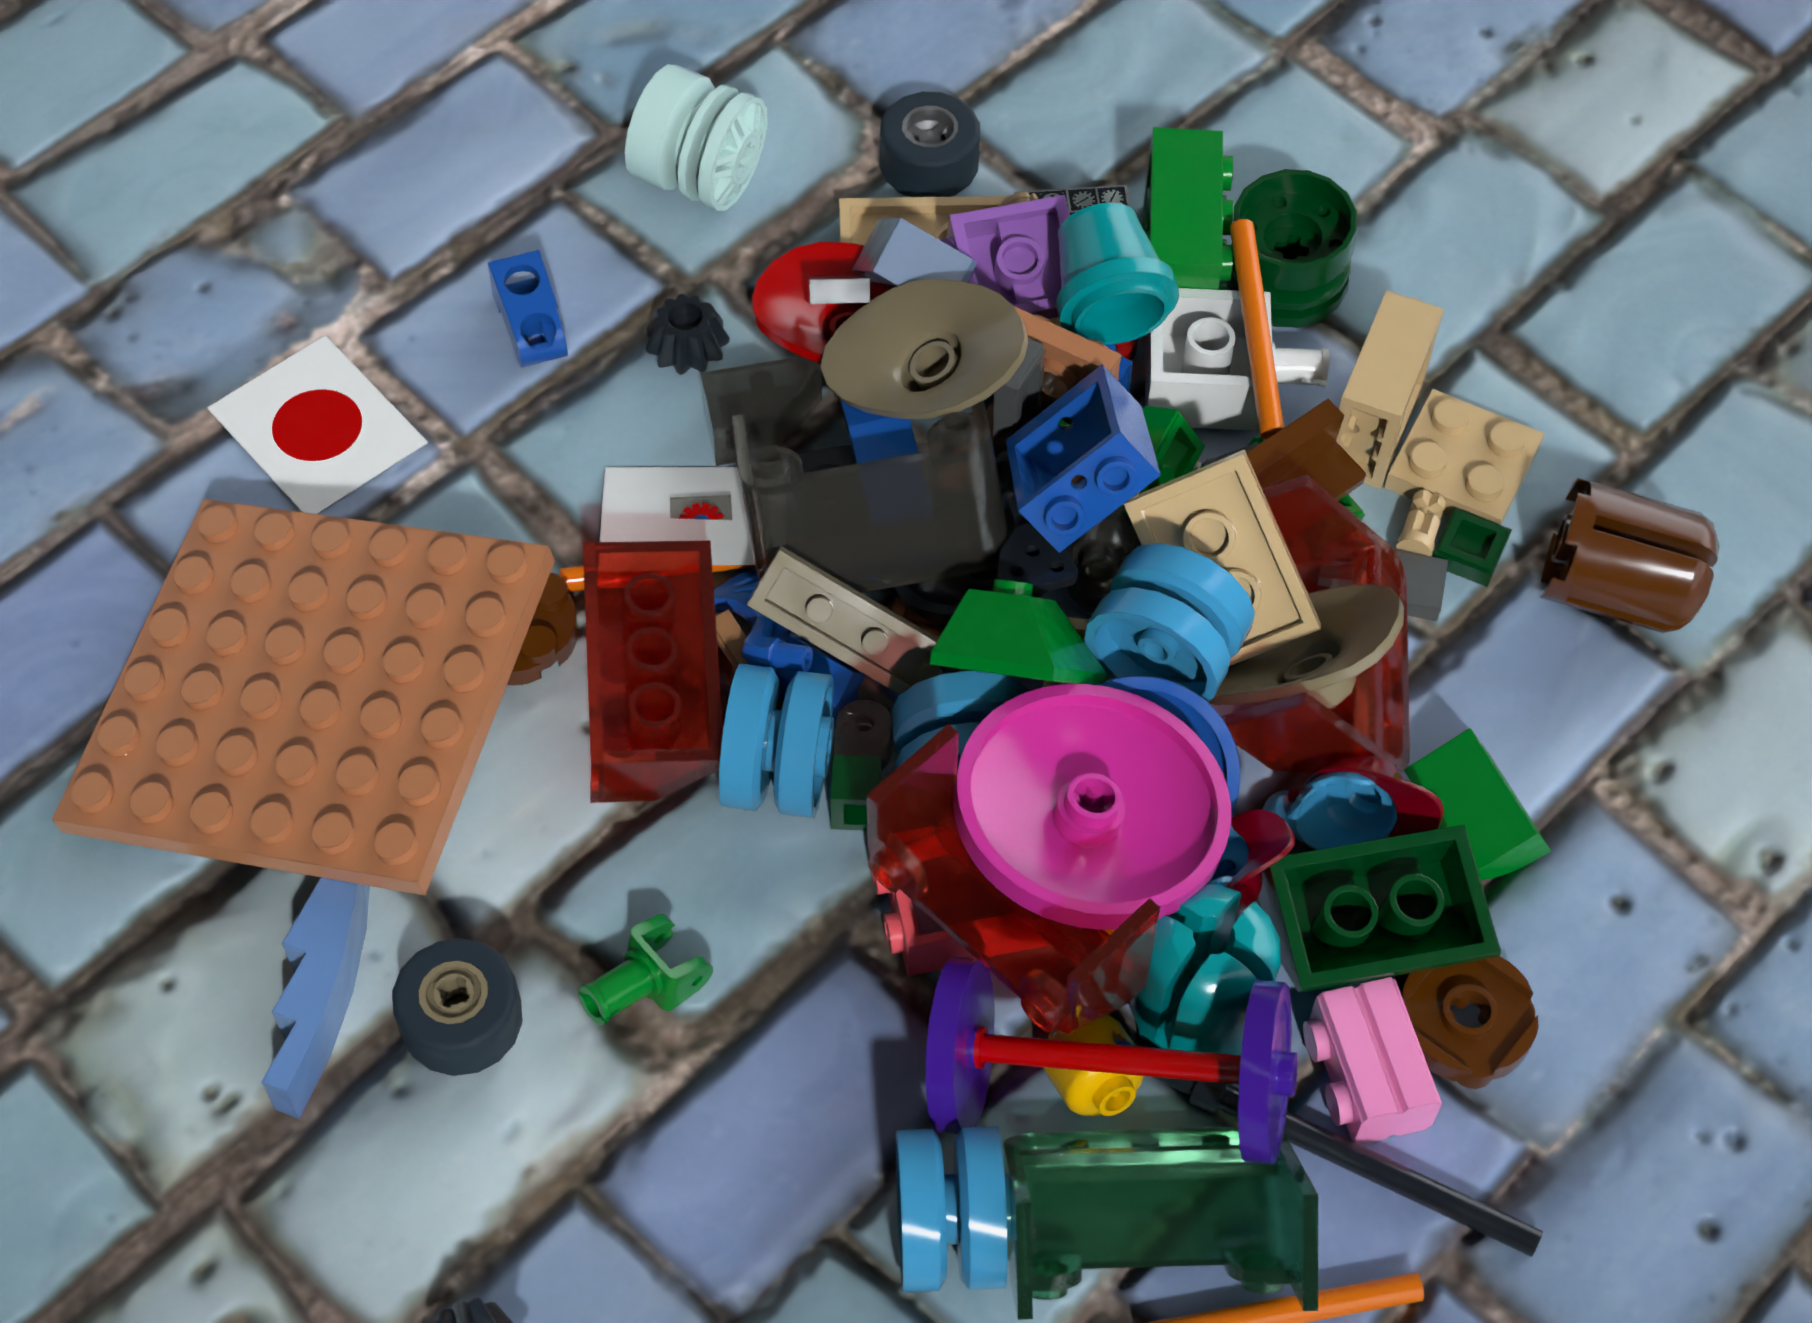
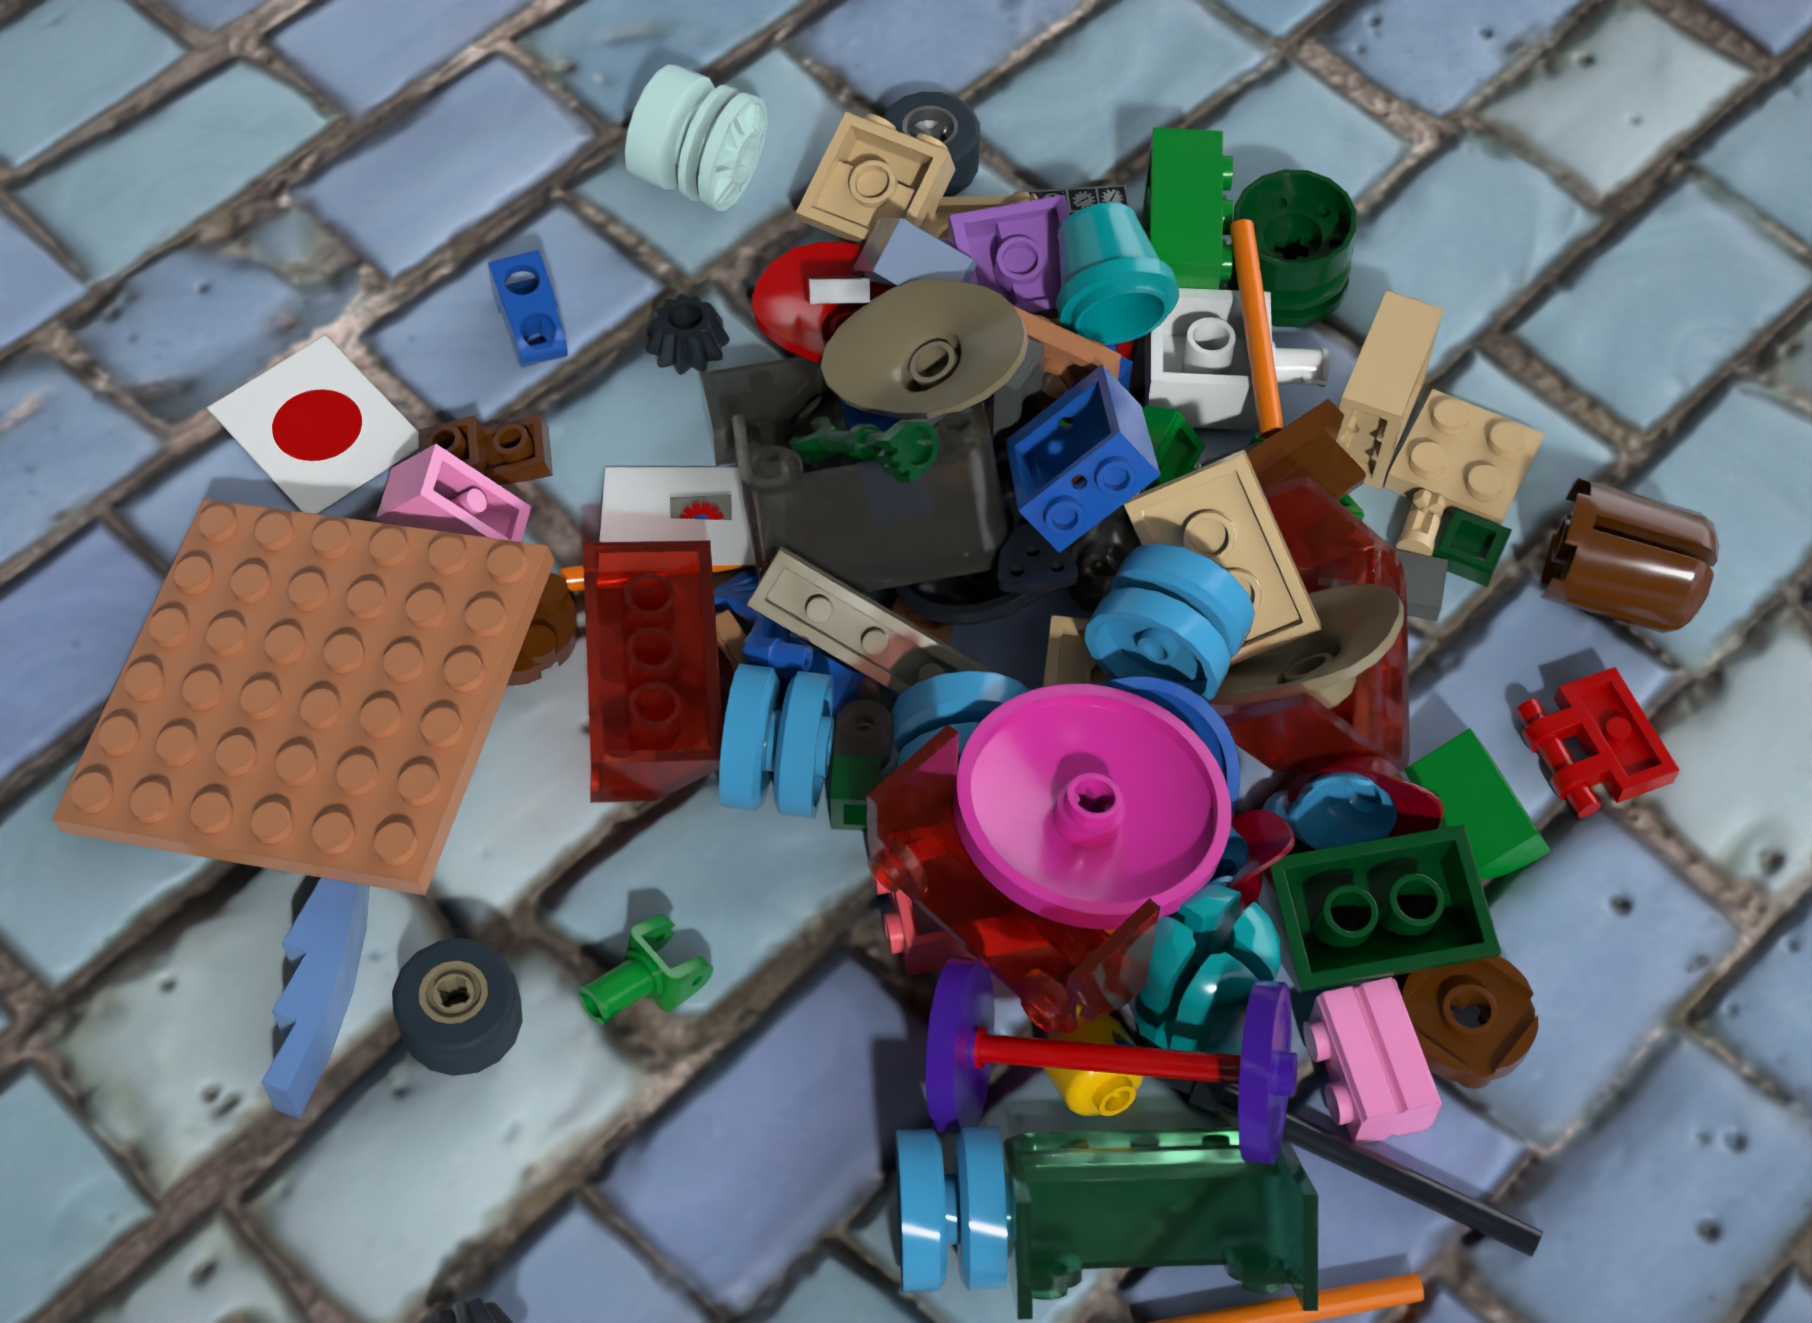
green slope [930,579,1107,685] -> none
none -> bright pink slope [376,444,531,542]
none -> reddish brown slope [418,414,553,485]
none -> dark green piece [789,417,939,483]
none -> tan plate [796,111,956,246]
none -> red plate [1516,667,1680,818]

